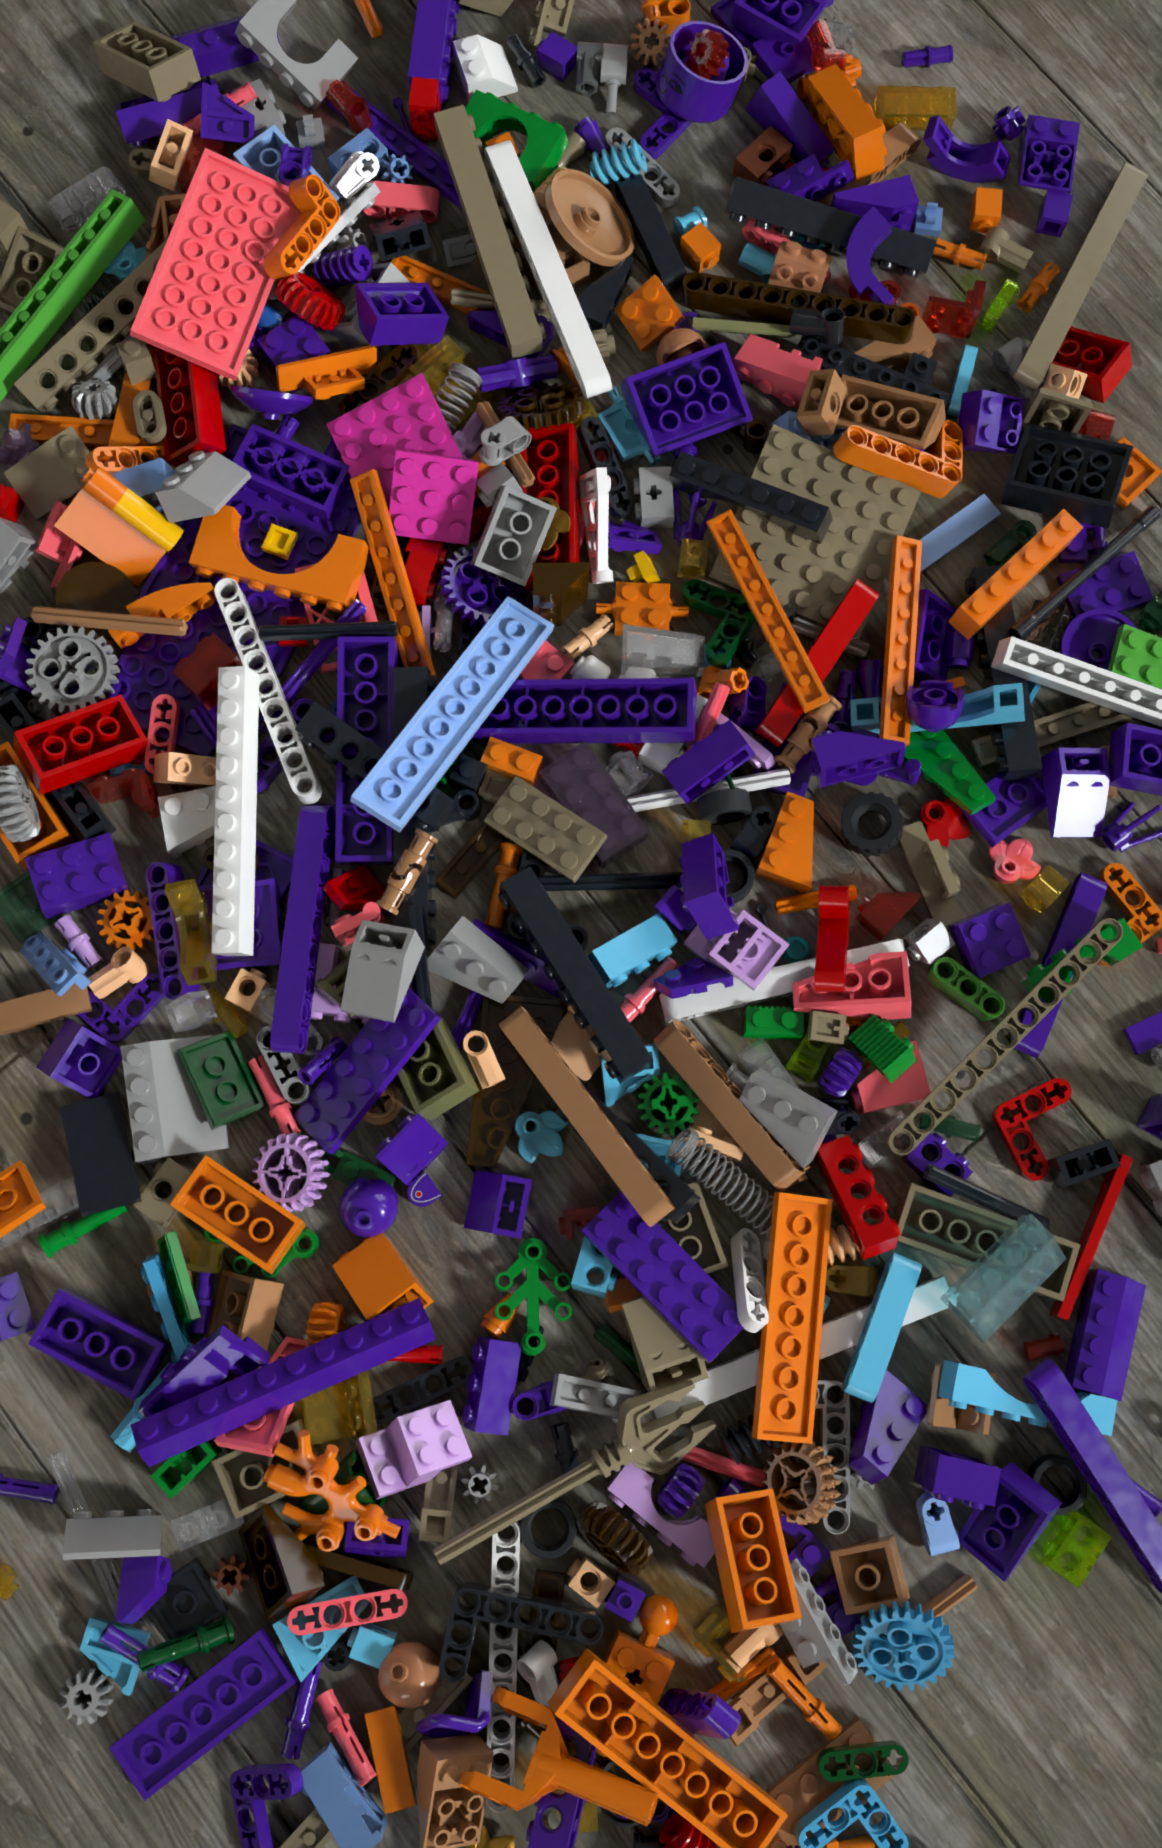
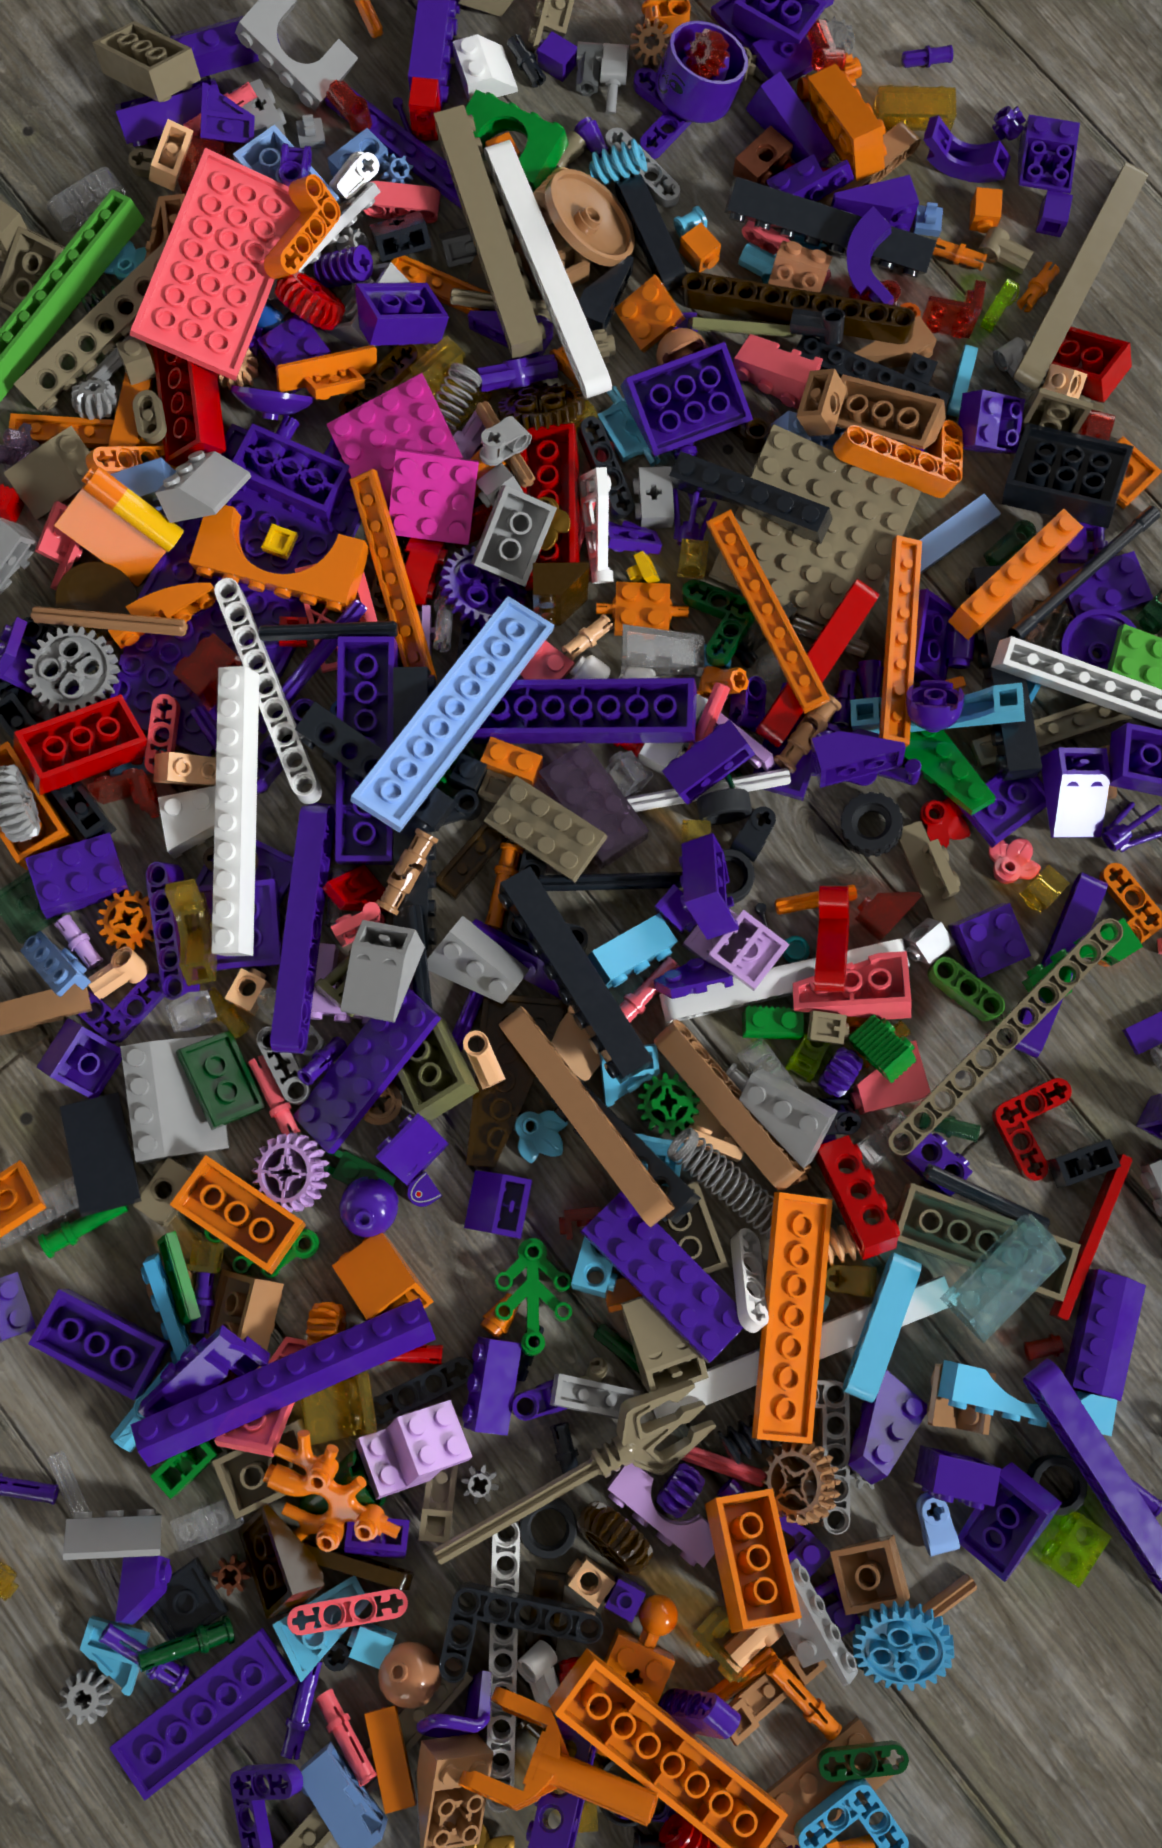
orange wedge [755,792,814,894] -> none

